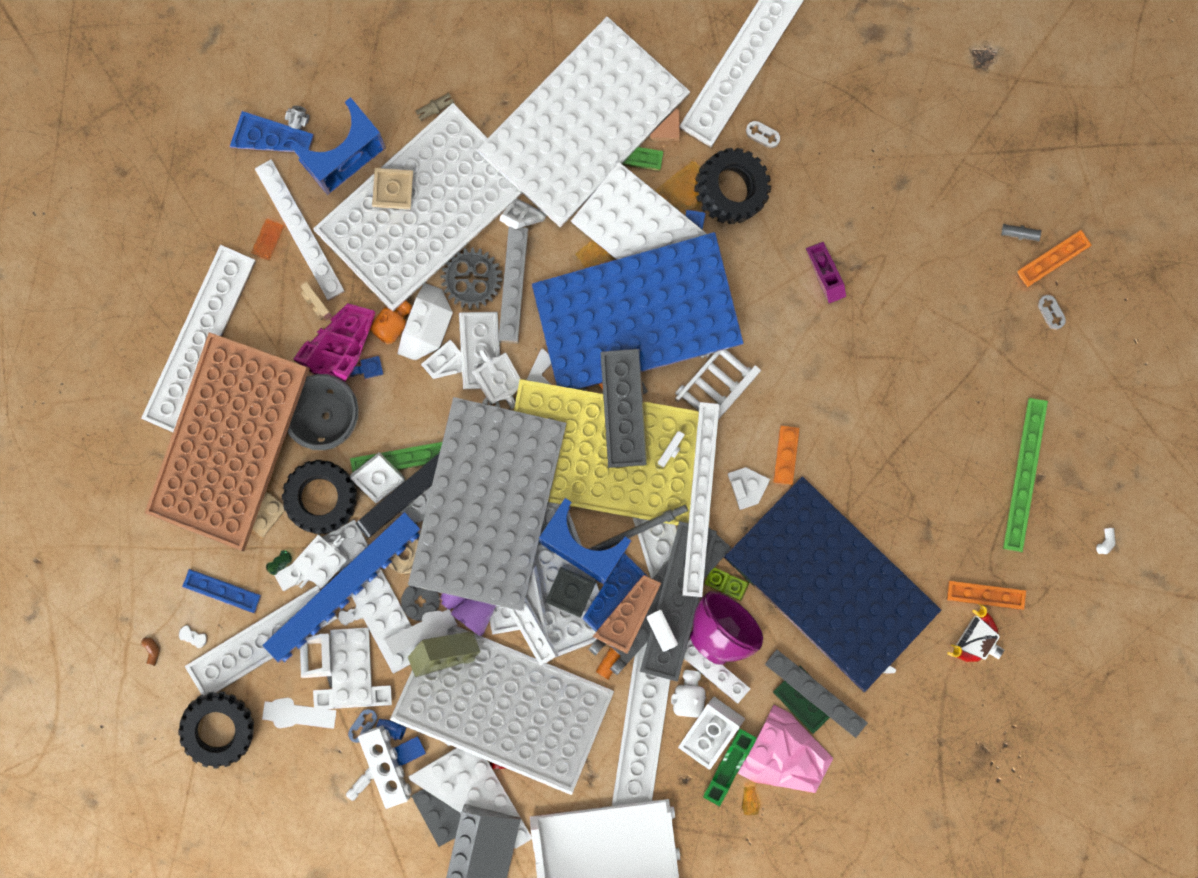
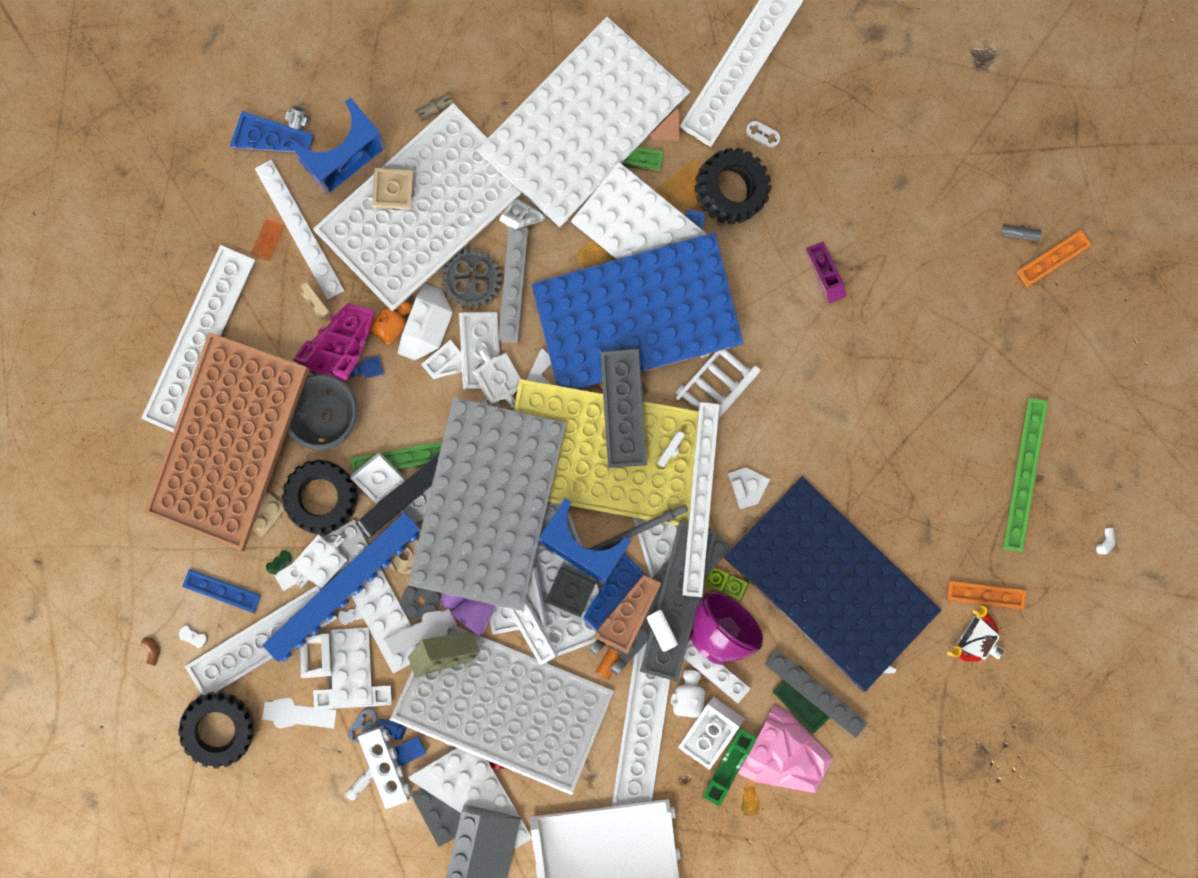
orange plate [773,426,800,485] -> none
light grey beam [1038,295,1066,330] -> none

